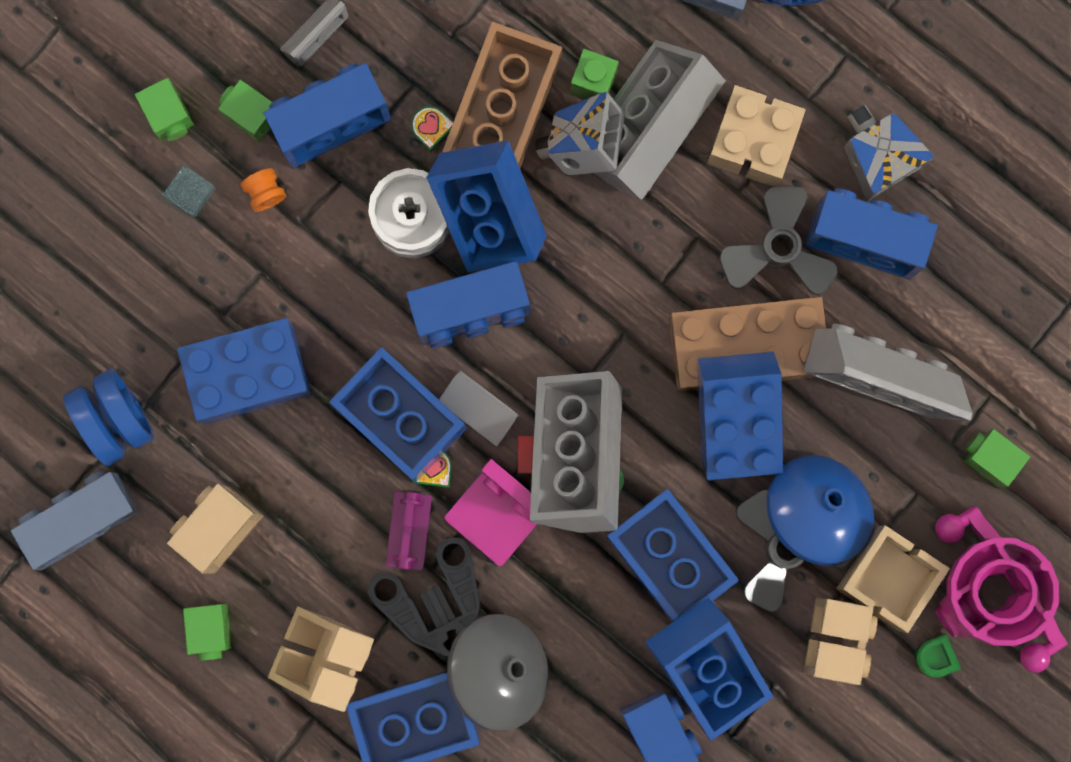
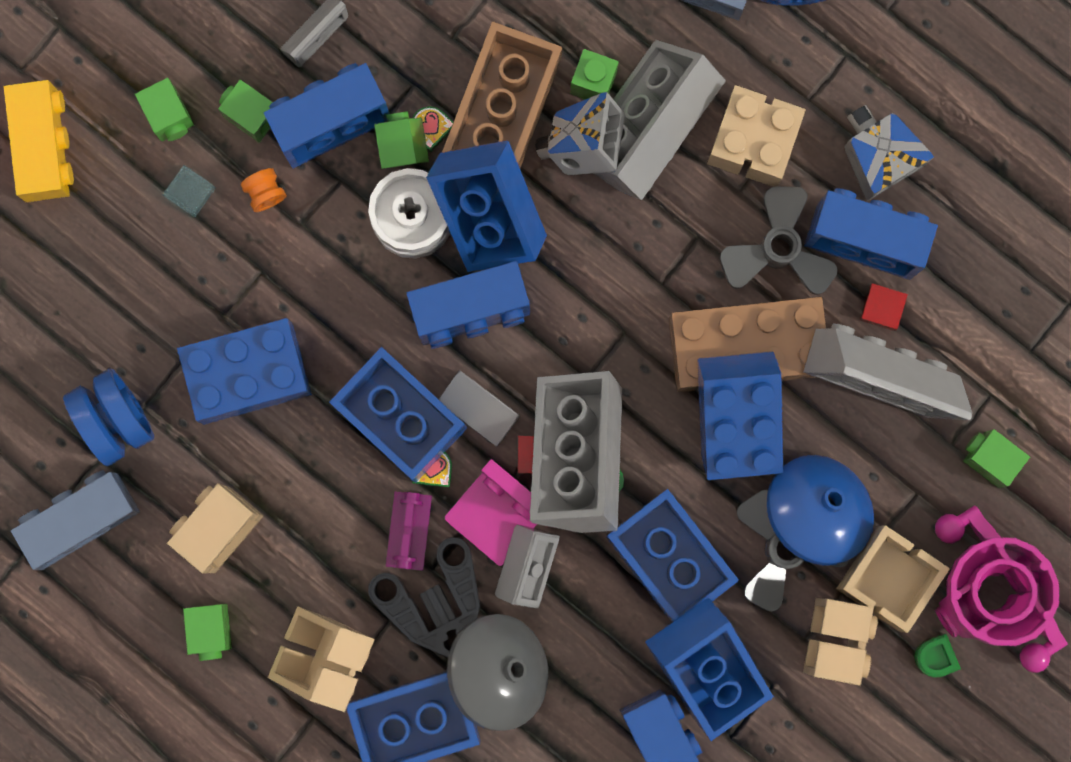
none -> yellow brick [4,80,74,202]
none -> bright green brick [374,112,429,169]
none -> light grey slope [495,525,560,608]
none -> red tile [860,283,908,331]

